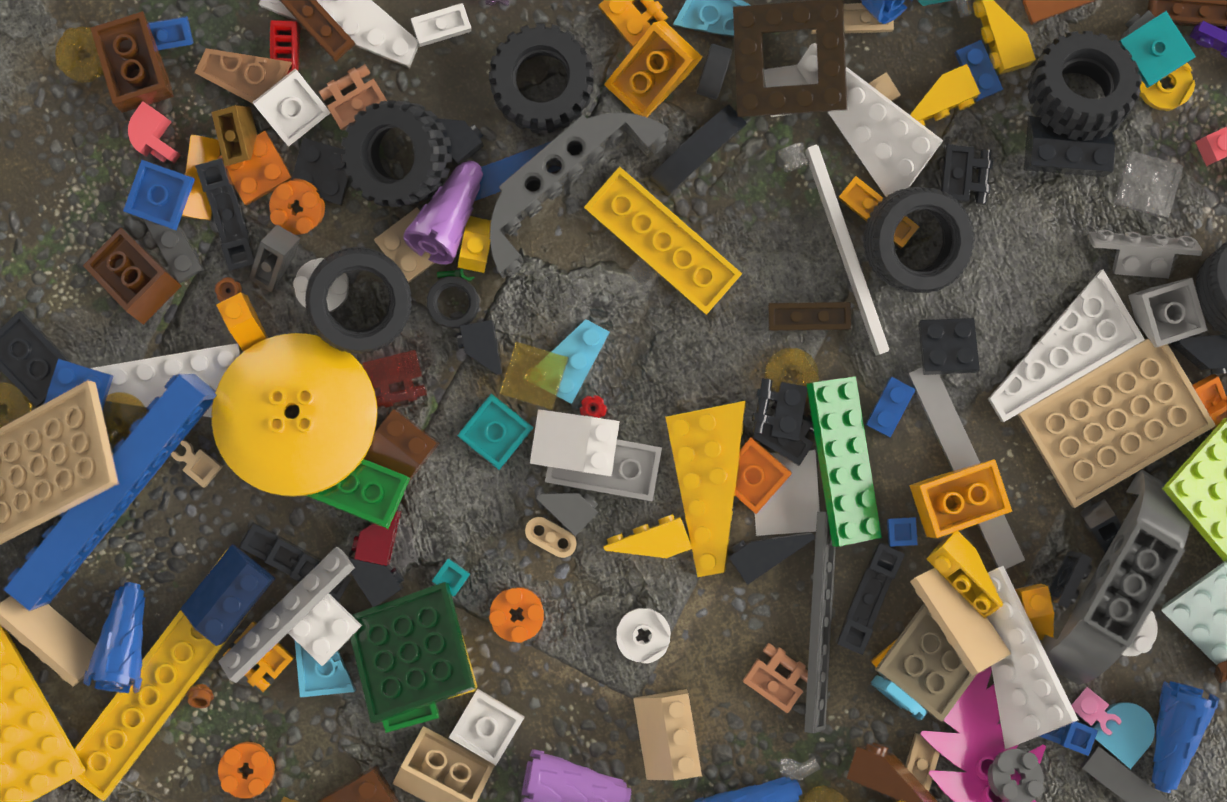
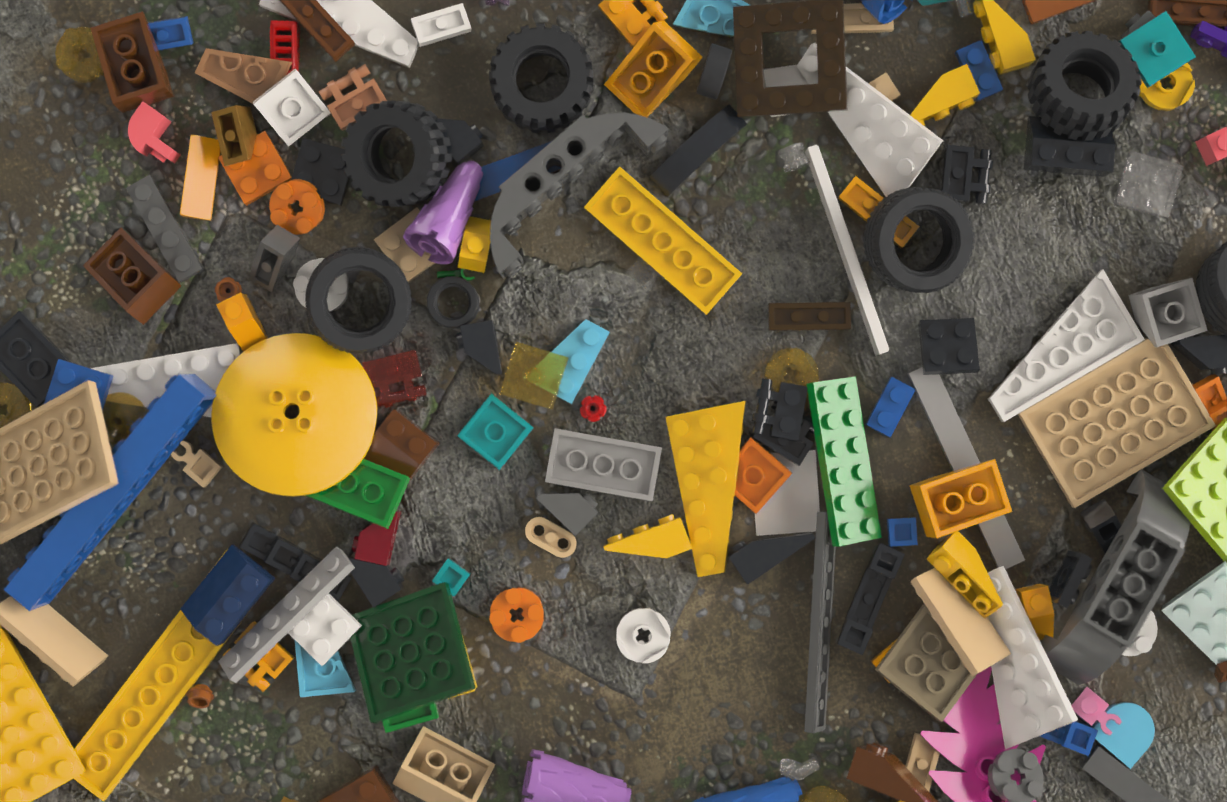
blue cone [83,582,146,693] -> none
blue plate [123,160,195,231] -> none
black slope [195,158,255,271] -> none
orange plate [218,742,275,798] -> none
white plate [449,689,524,765] -> none
white slope [530,409,619,476] -> none
tan slope [633,689,702,780] -> none
nougat plate [742,643,808,713] -> none
medium azure tile [871,675,927,721] -> none
light grey bracket [1088,230,1203,278] -> none
blue cone [1151,681,1219,793] -> none

